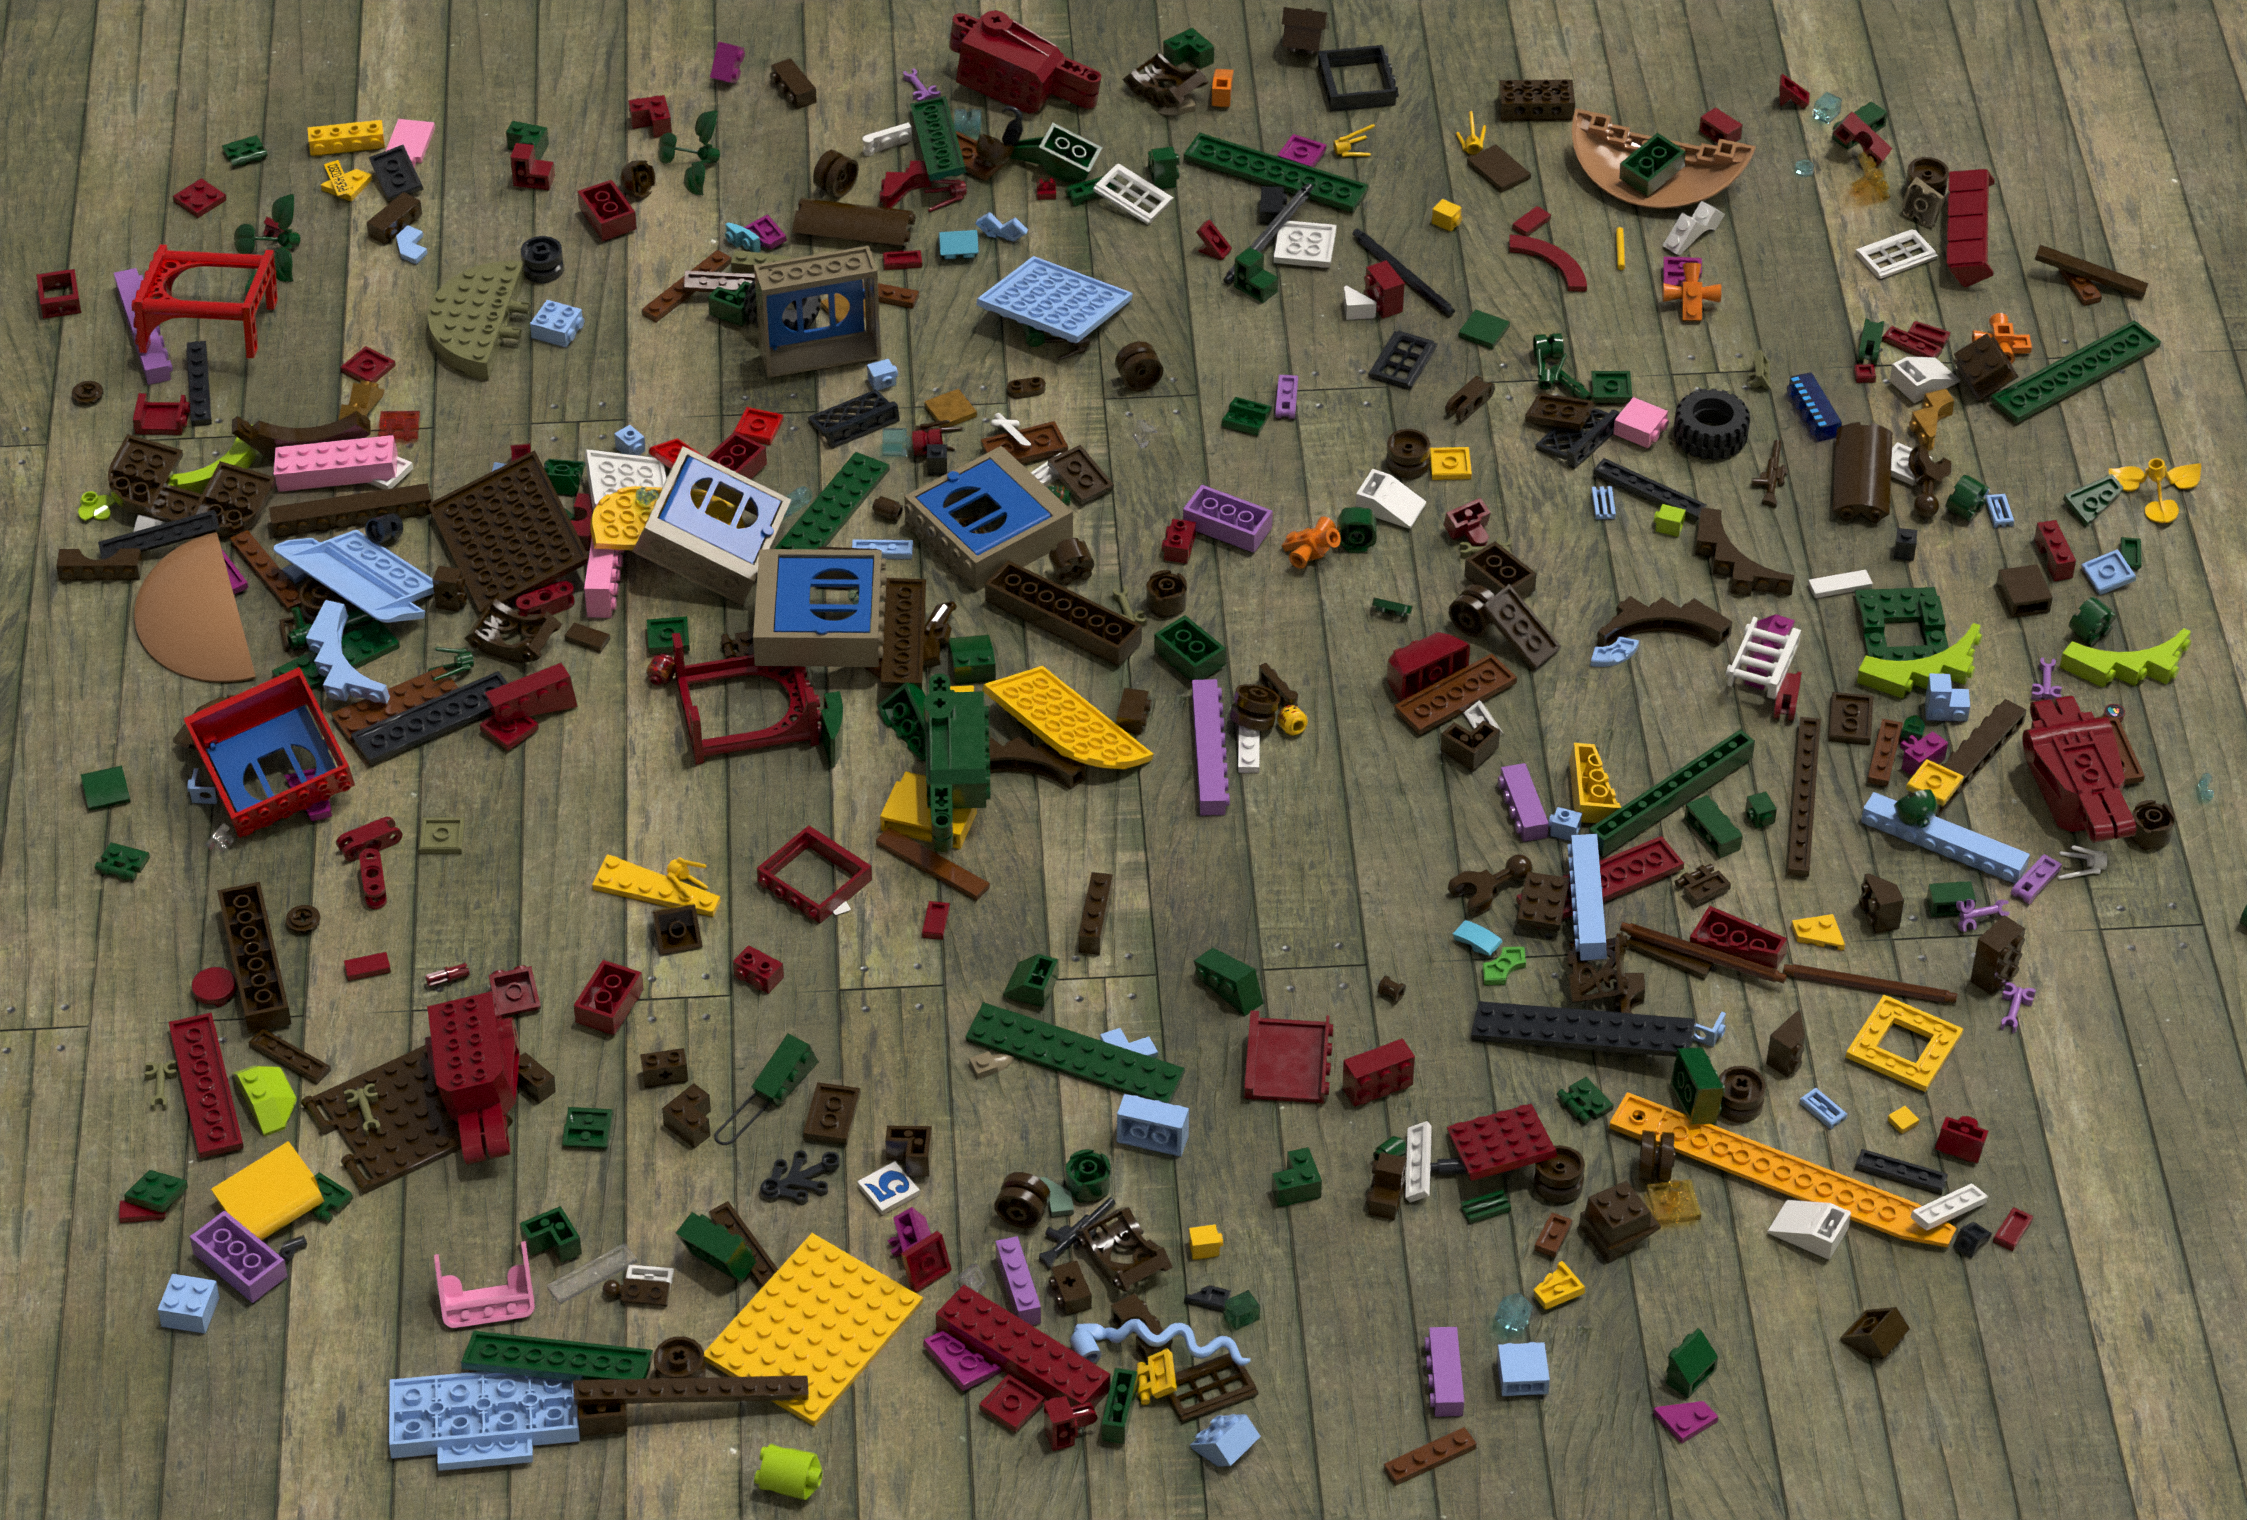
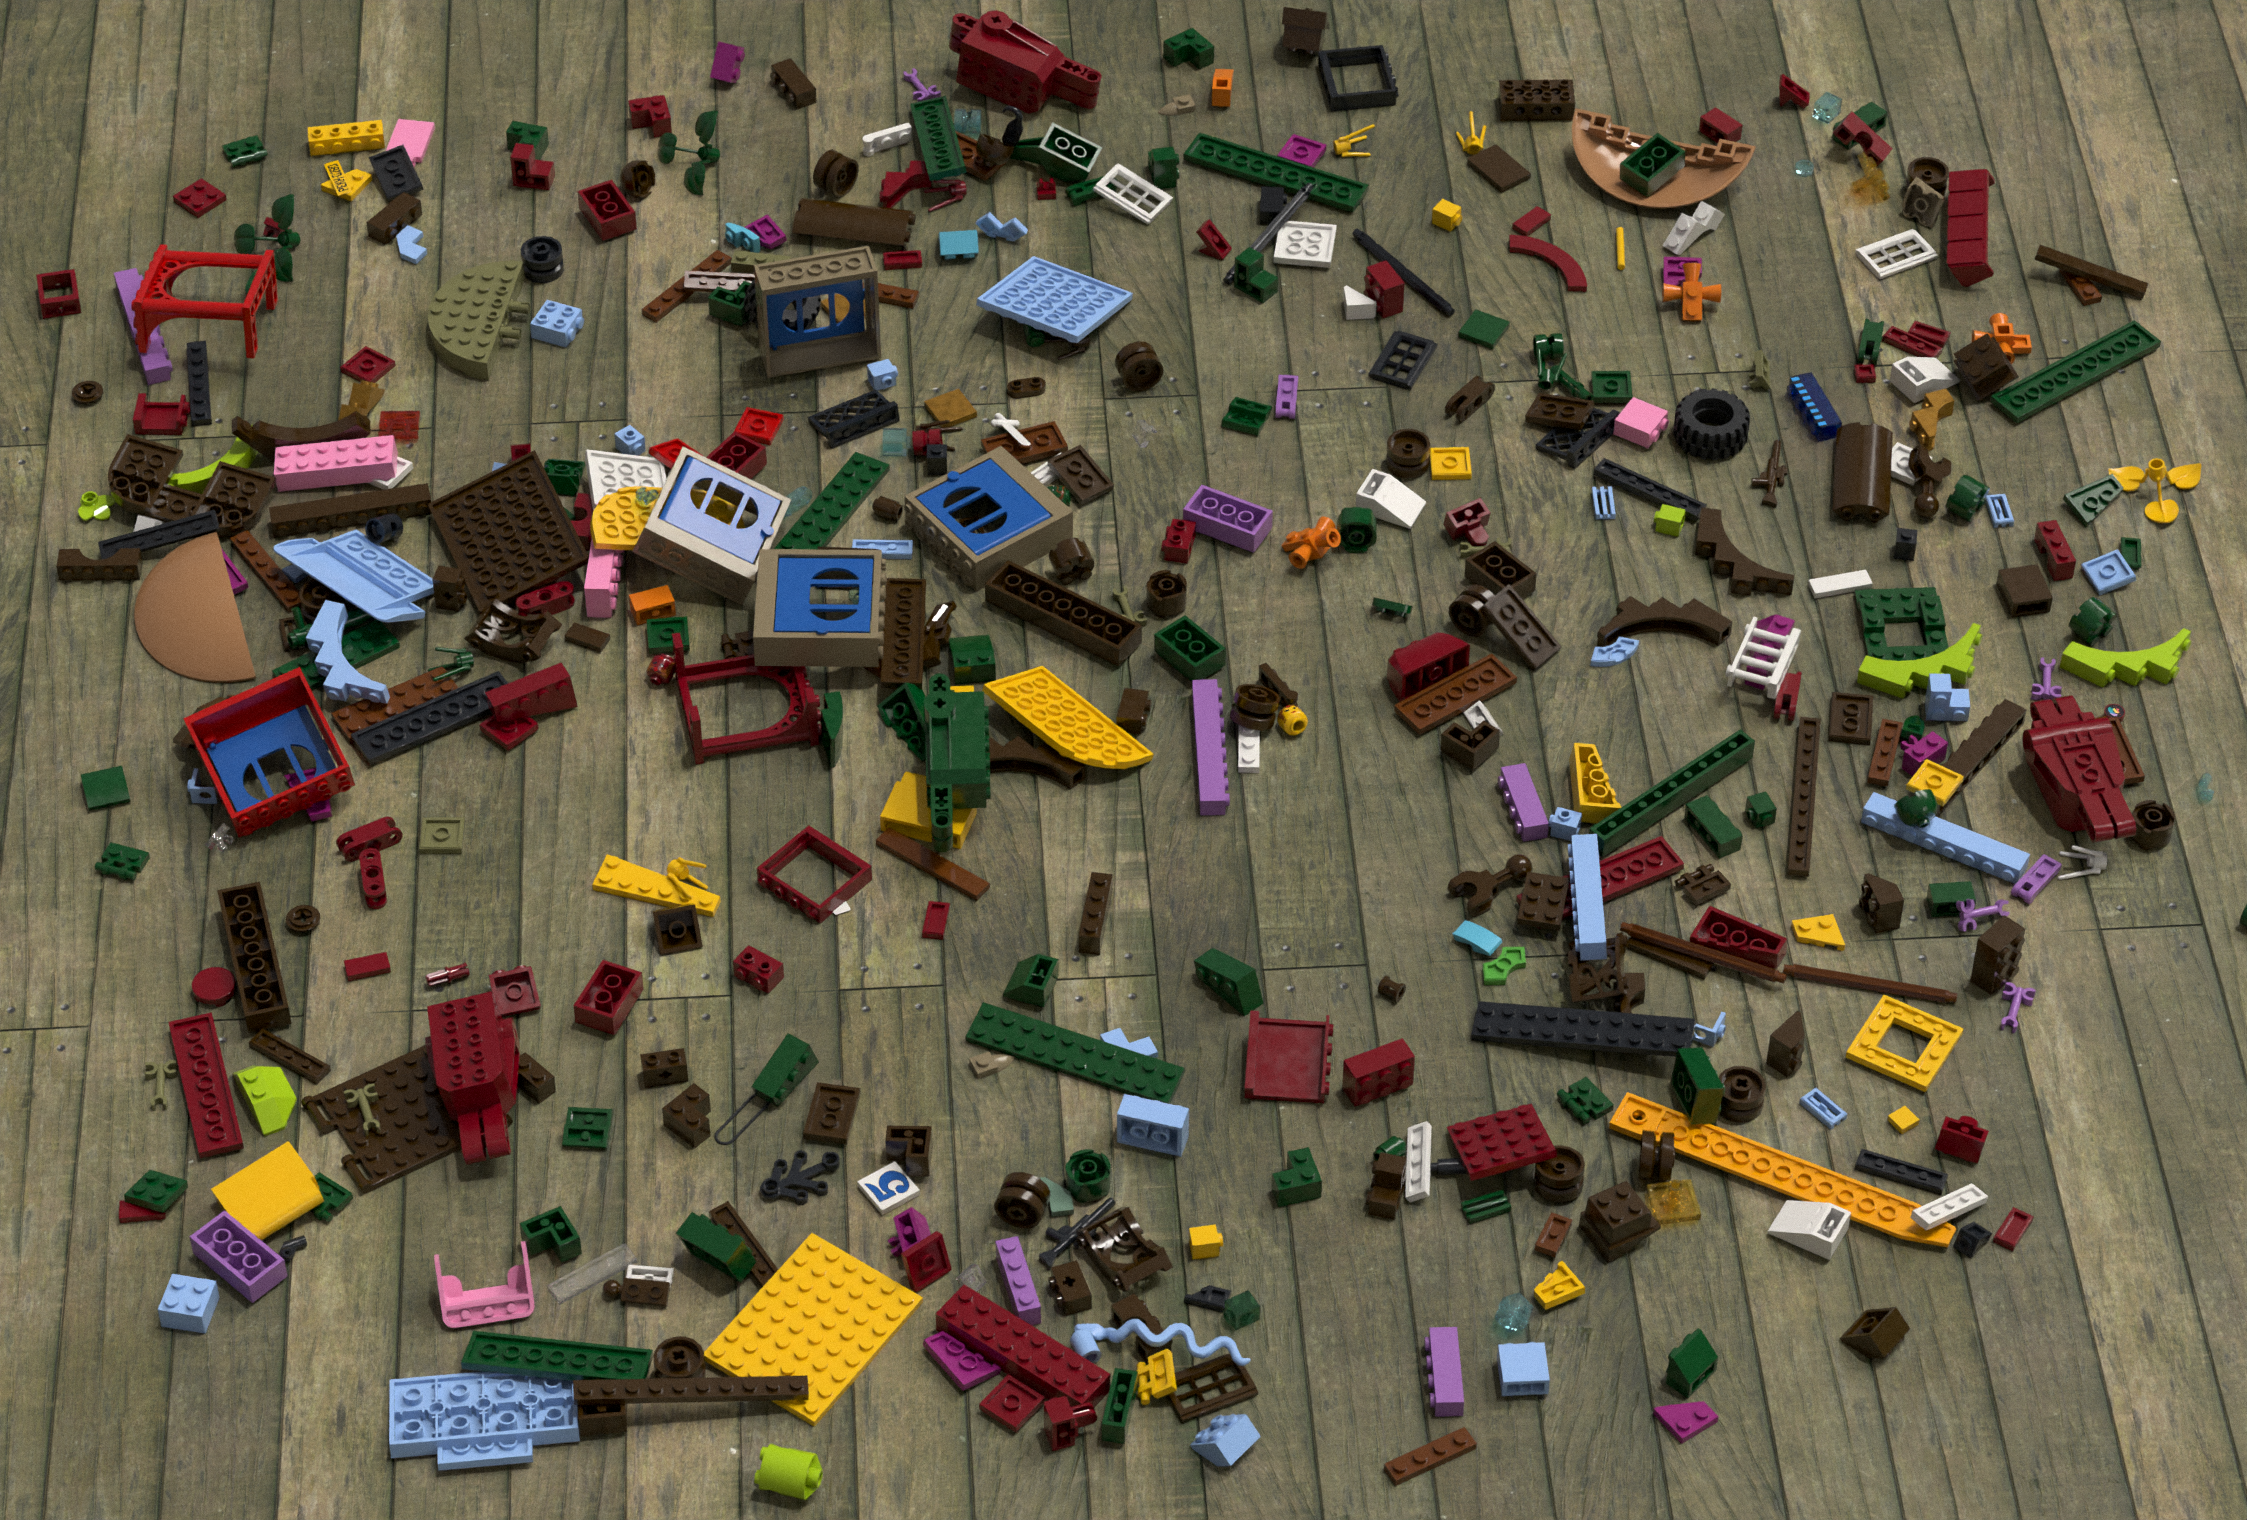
dark brown fence [1122,52,1209,108] -> none
none -> orange brick [629,585,676,625]

